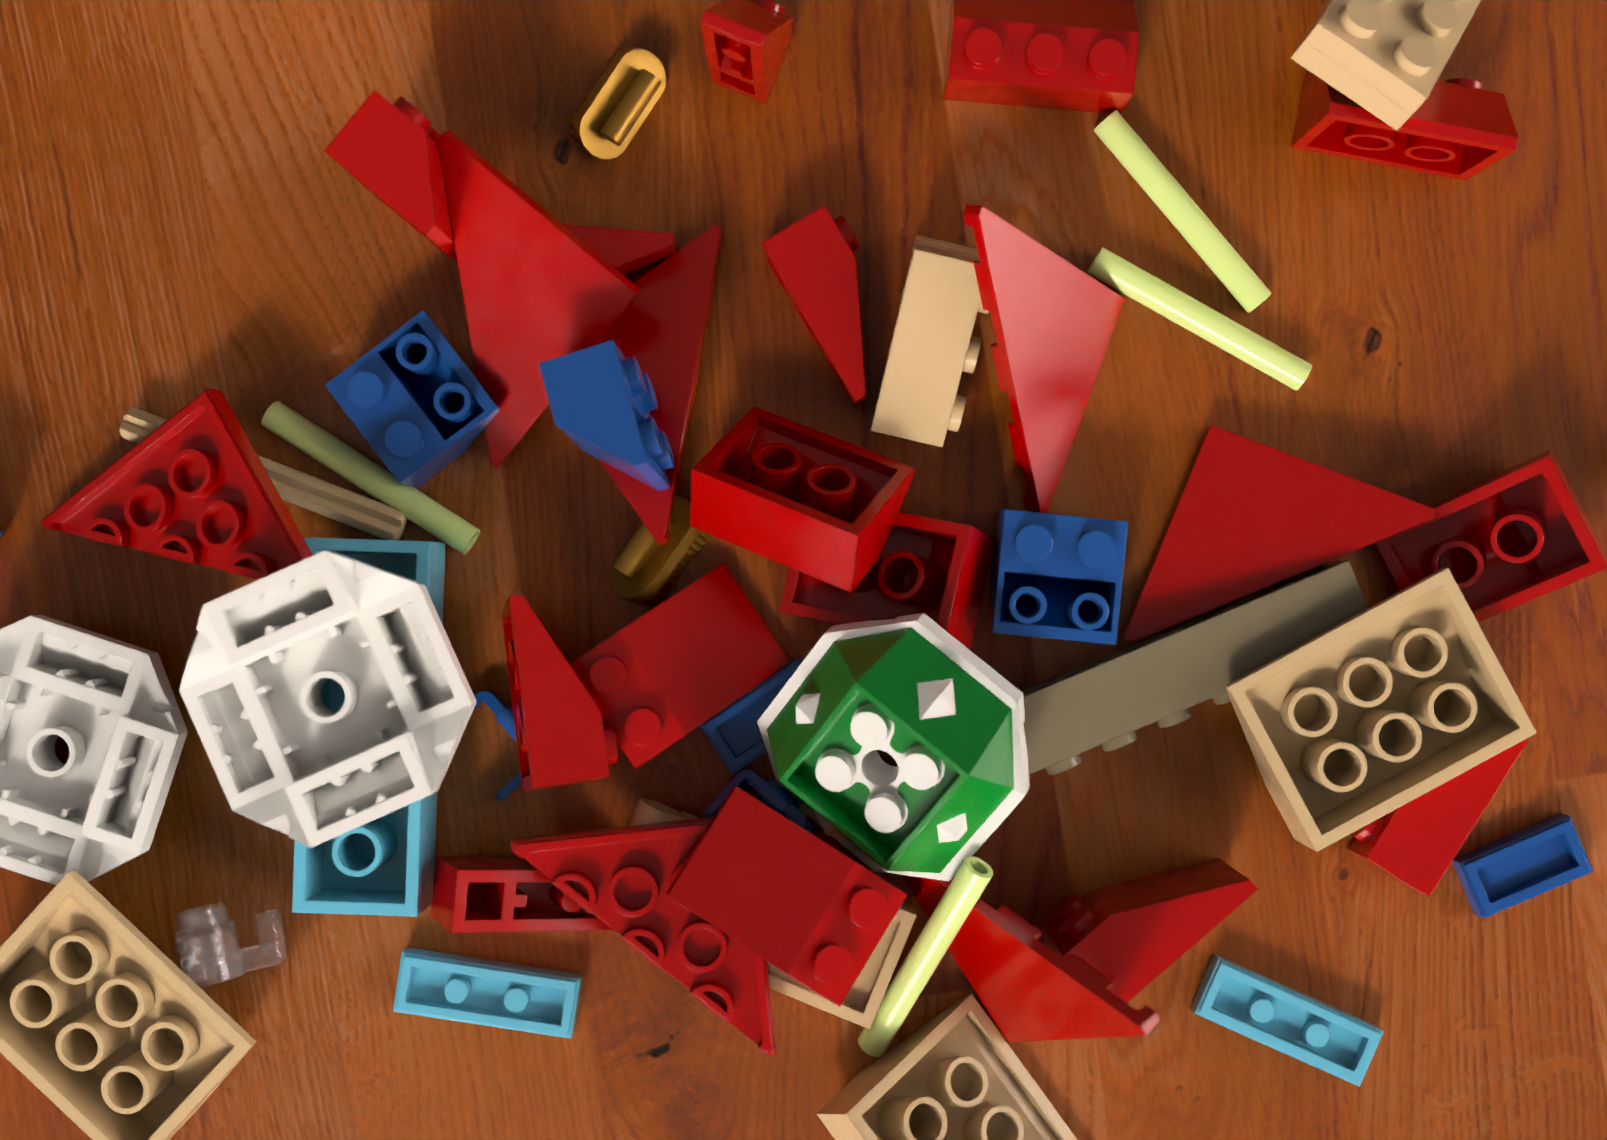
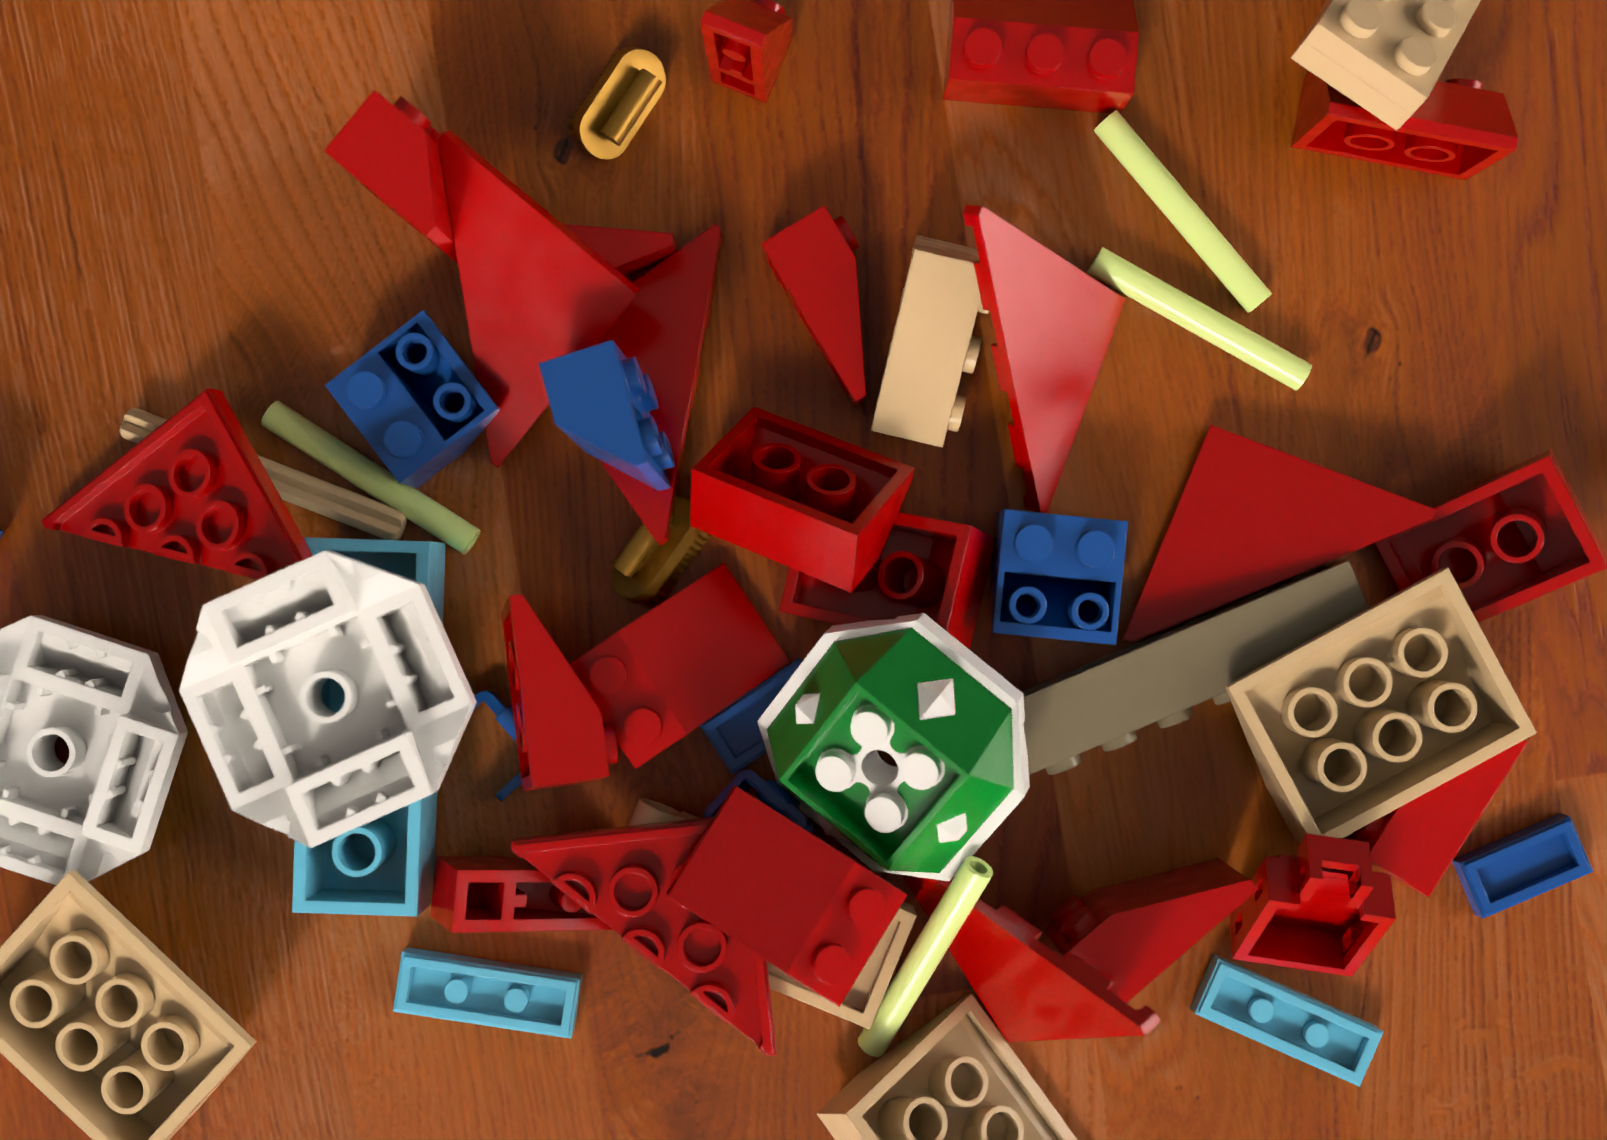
clear piece [174,902,287,987] -> none
none -> red piece [1230,833,1396,977]

